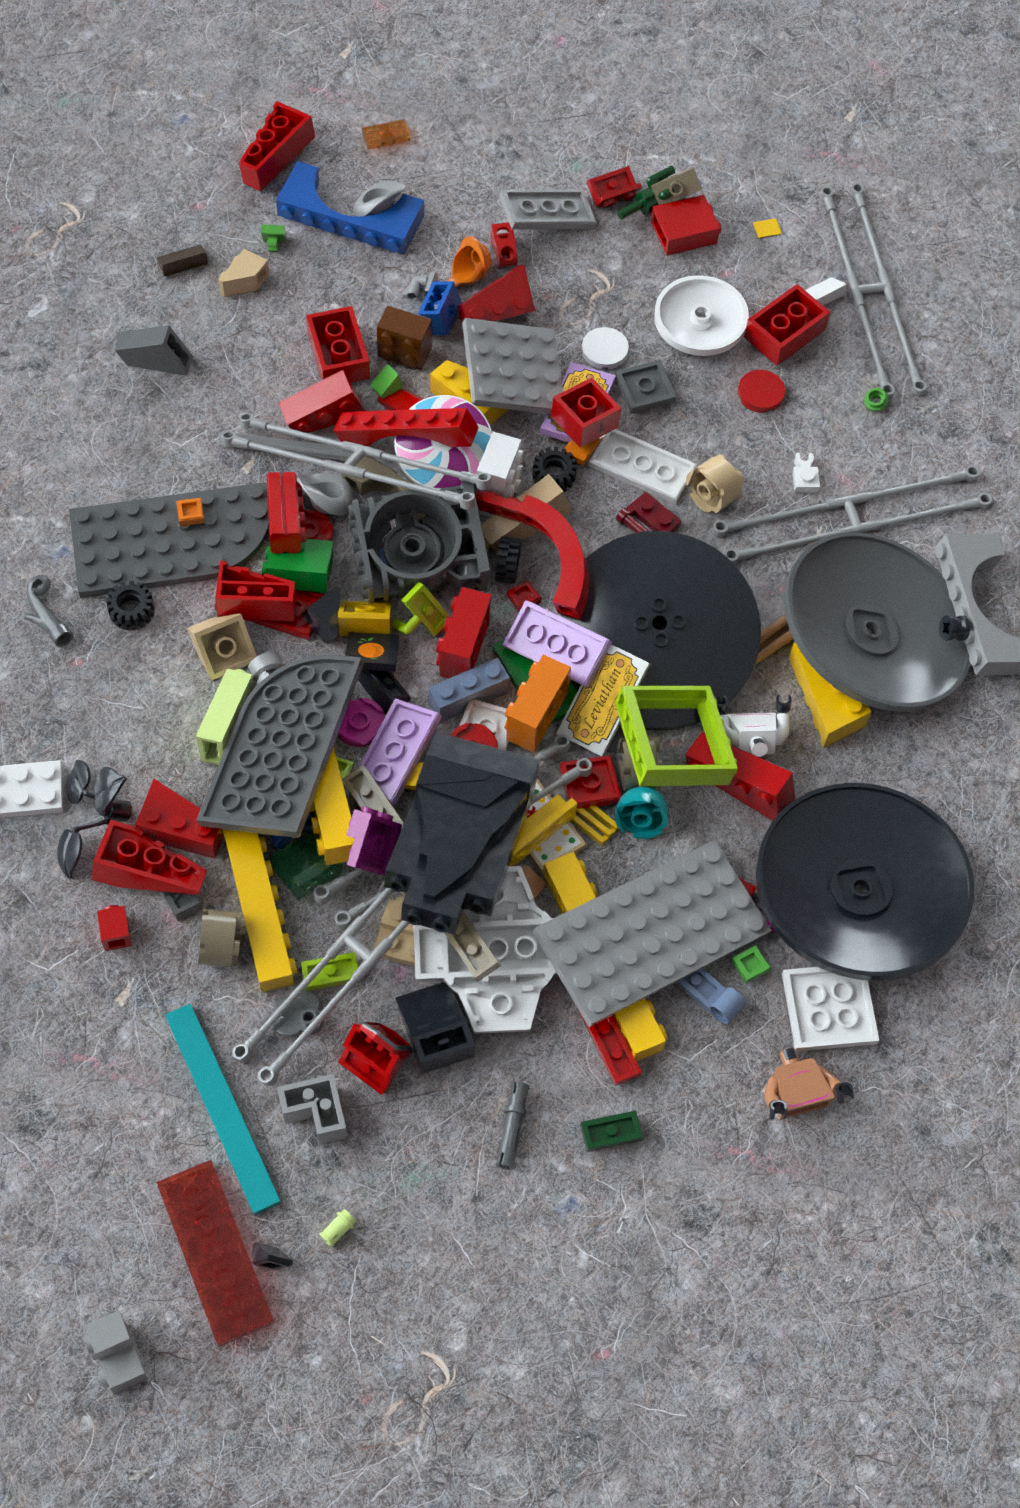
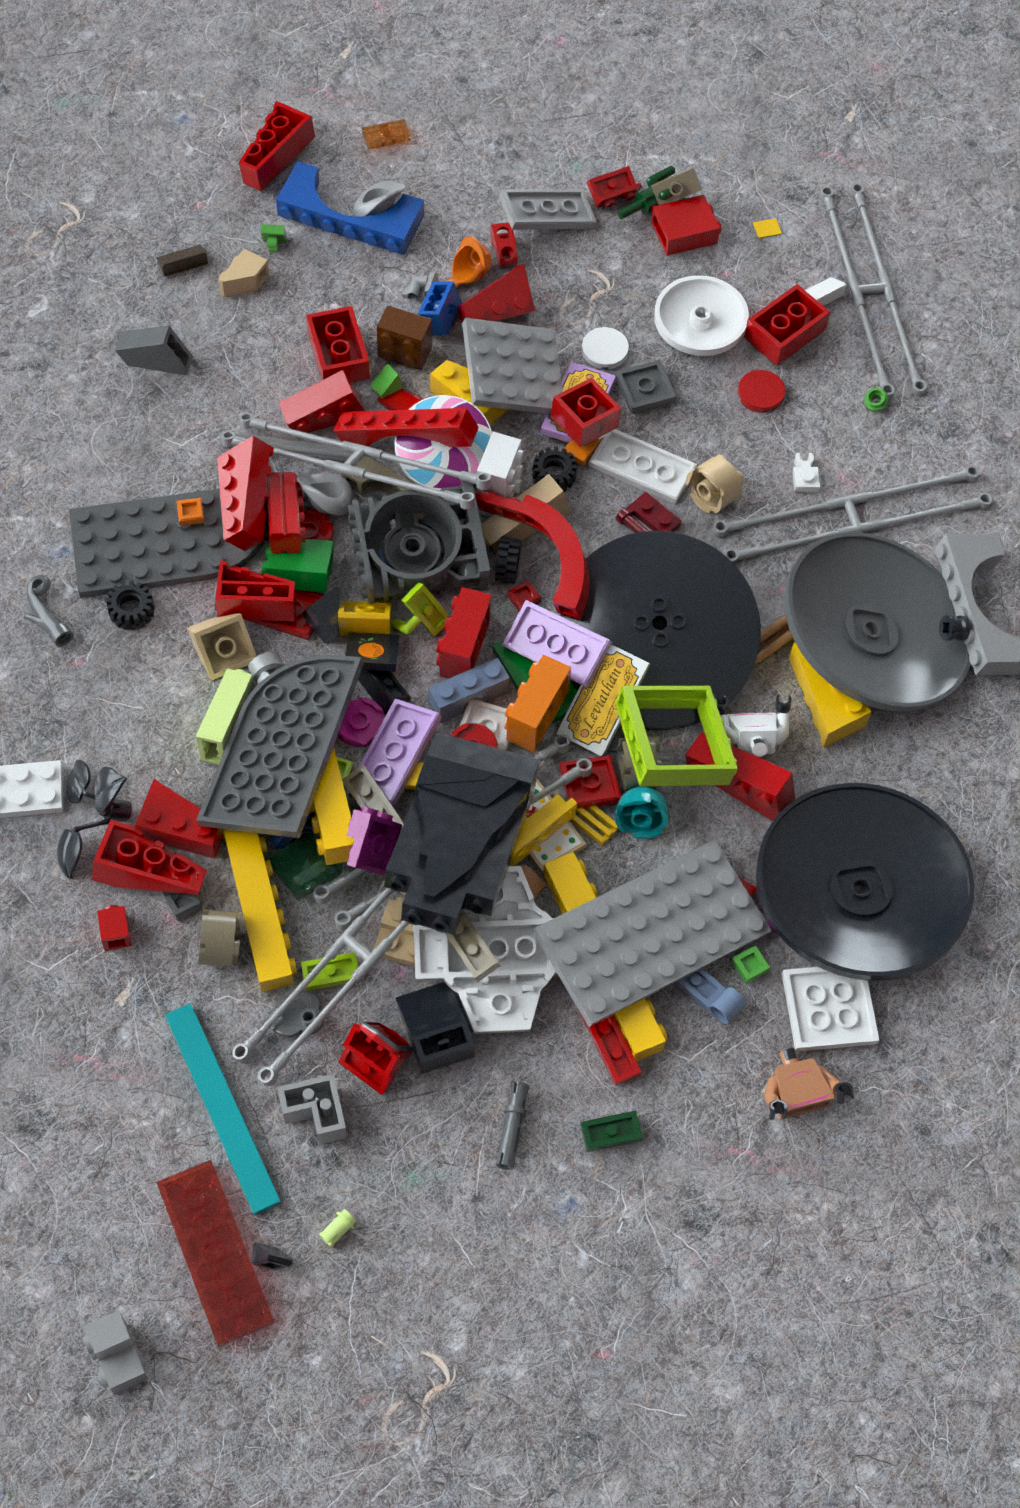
none -> red wedge [217,435,274,551]

